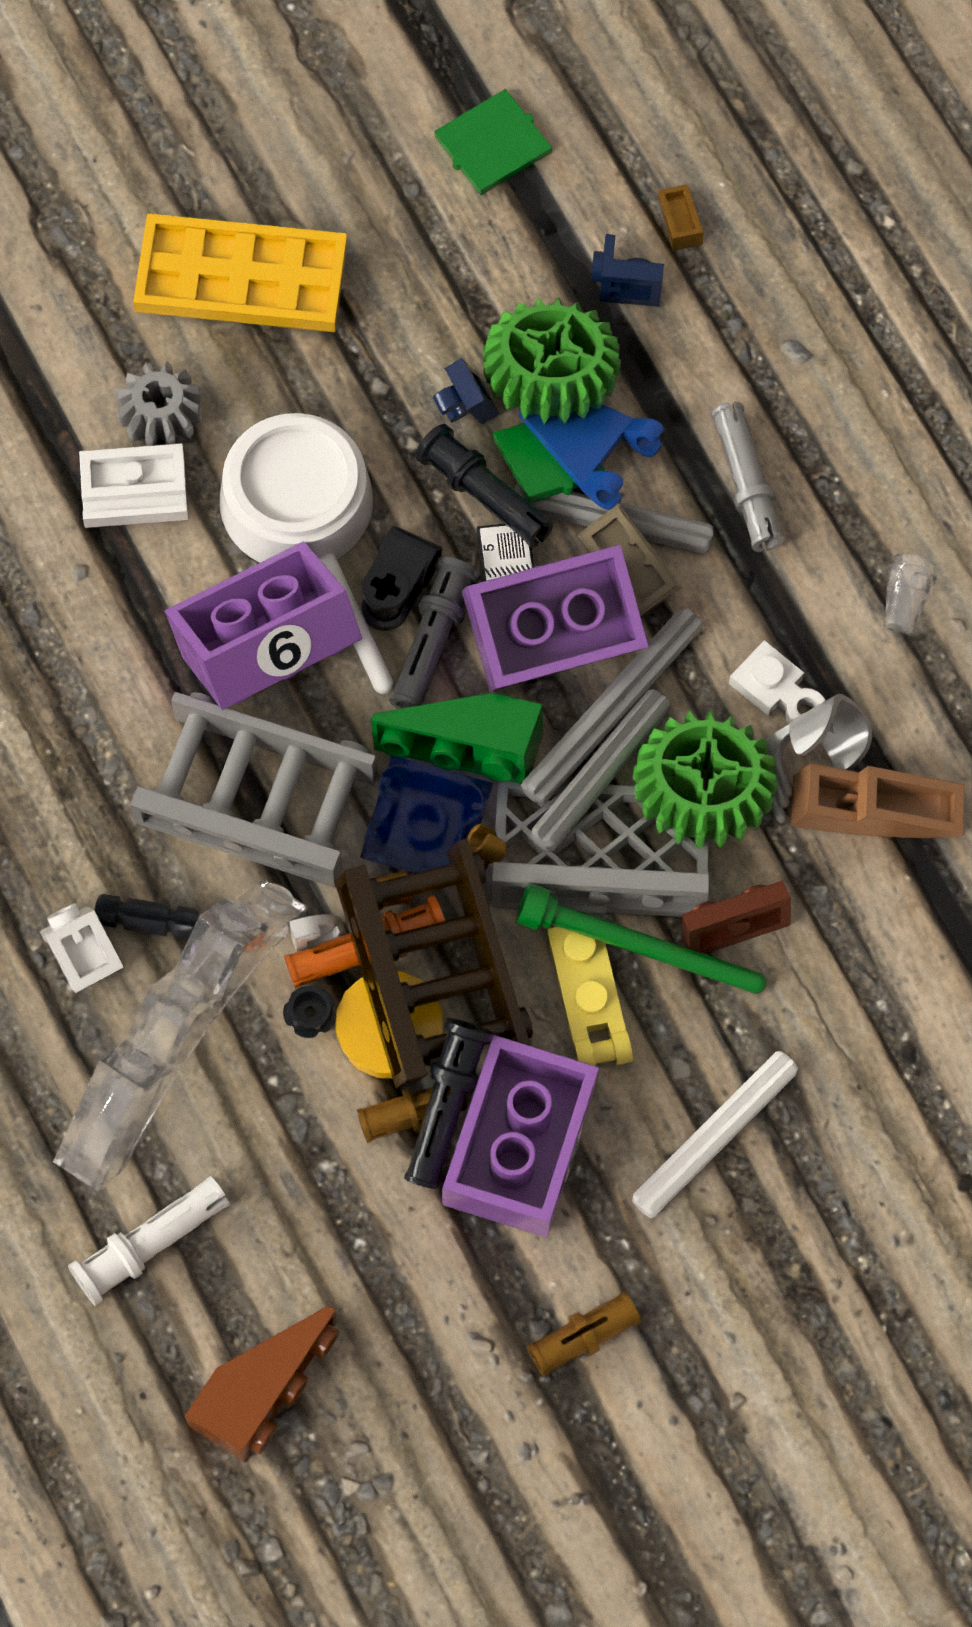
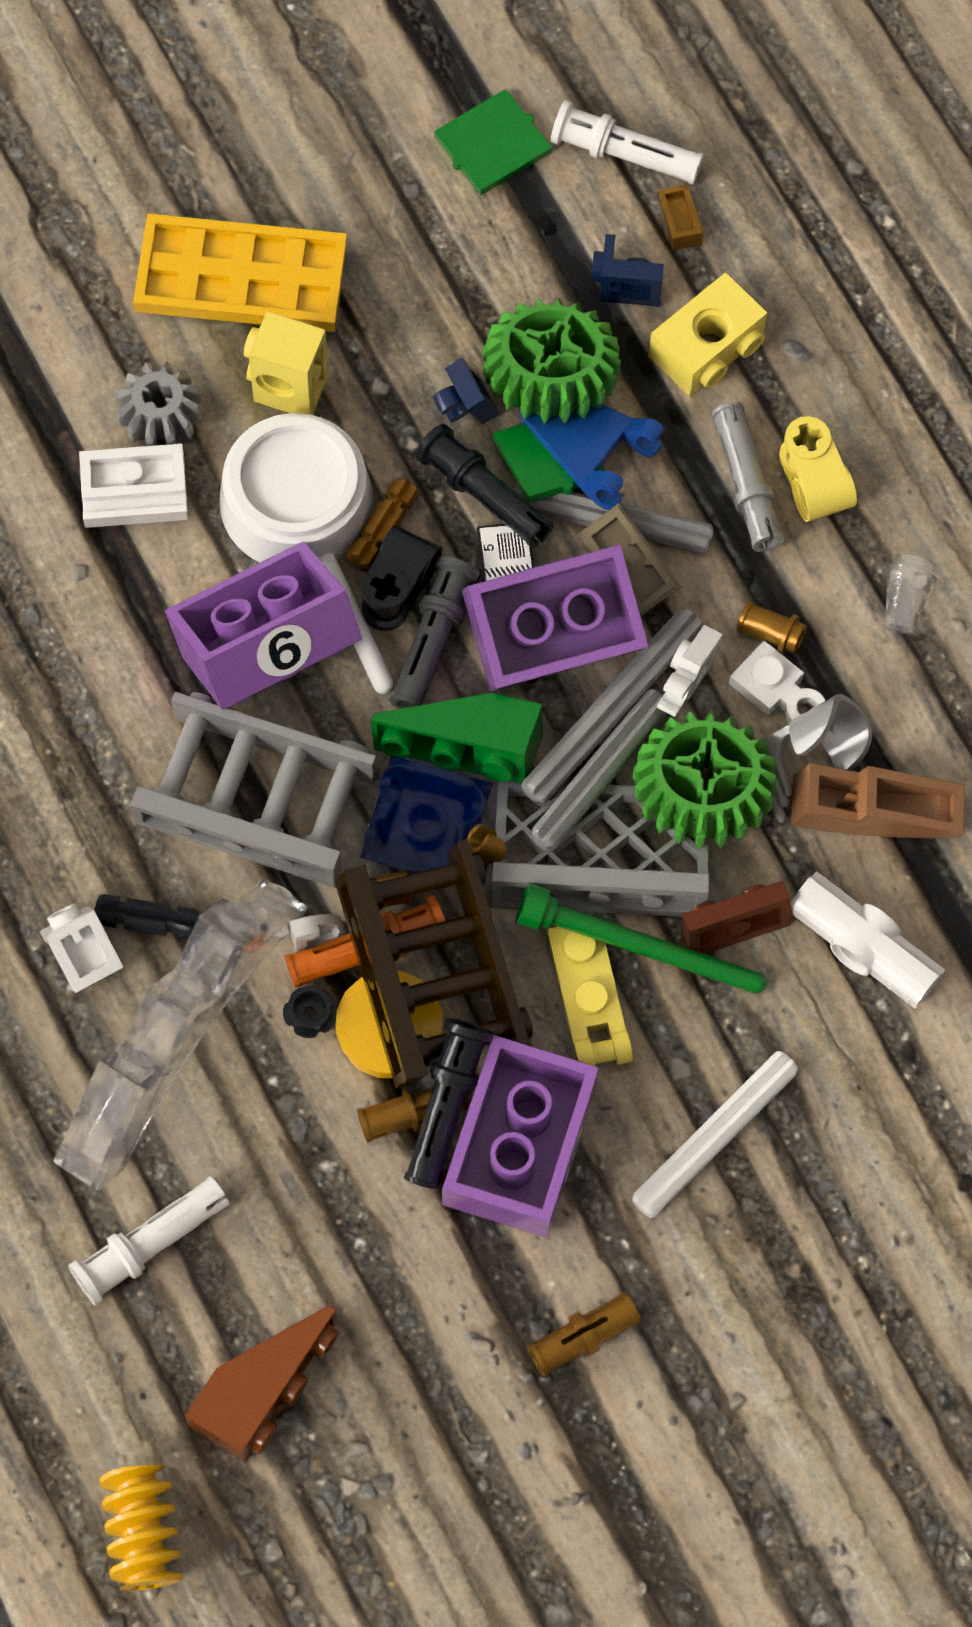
none -> yellow piece [99,1464,183,1591]
none -> light yellow brick [244,311,328,415]
none -> pearl gold axle [346,477,419,571]
none -> white pin [550,100,704,185]
none -> light yellow brick [649,272,767,397]
none -> white plate [656,625,723,717]
none -> pearl gold pin [736,601,807,655]
none -> light yellow piece [778,416,857,522]
none -> white piece [791,871,945,1009]

